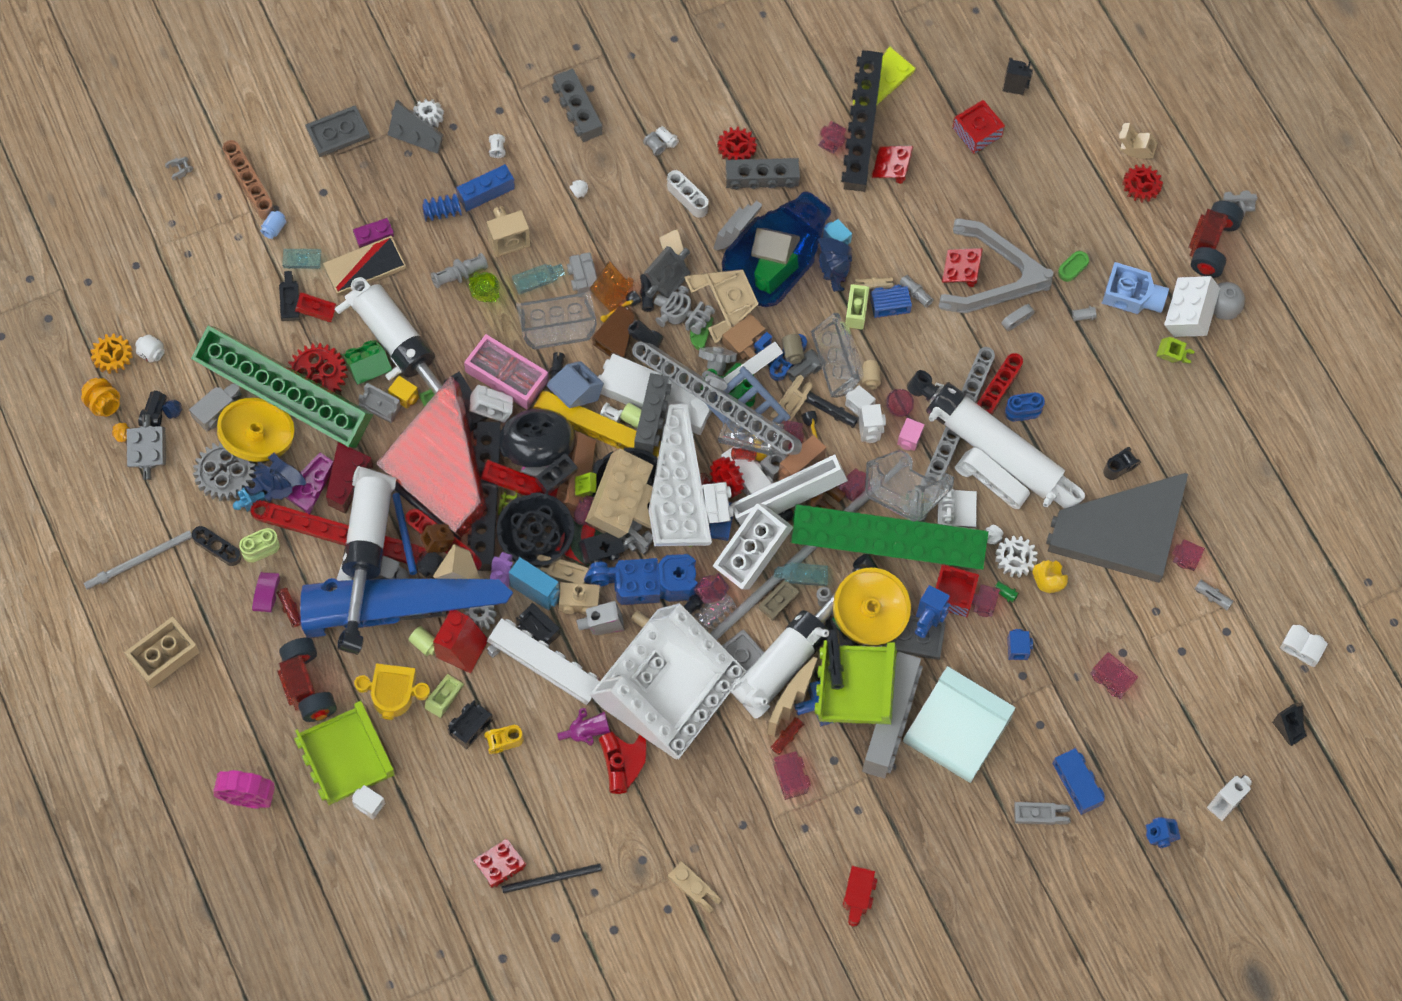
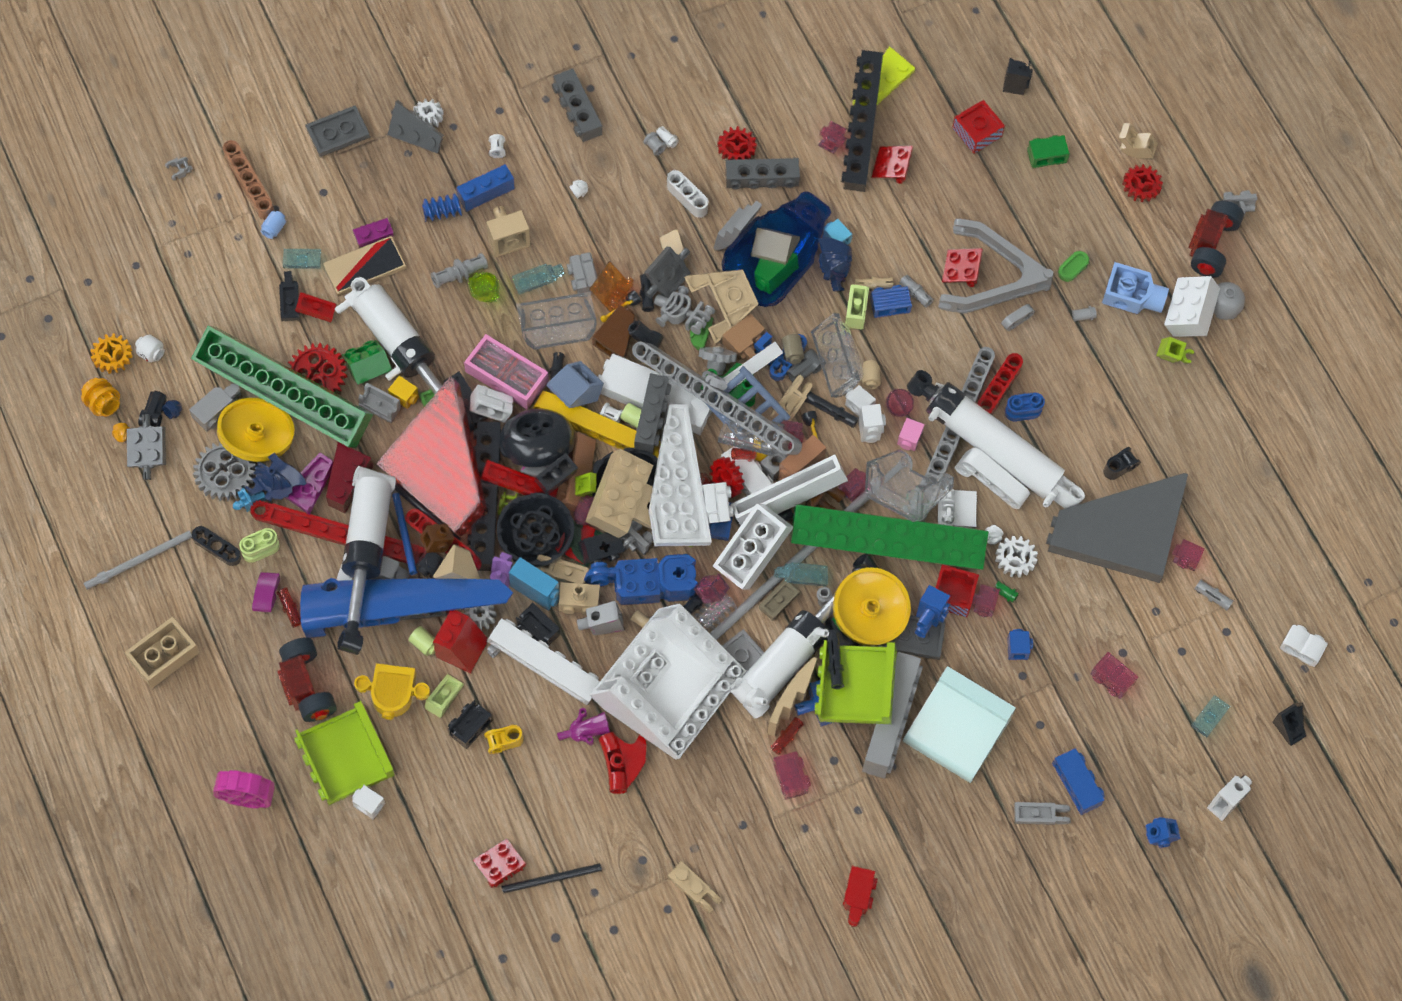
yellow hair [1032,560,1068,593] -> none
none -> green brick [1027,135,1070,168]
none -> clear light blue plate [1191,695,1230,738]

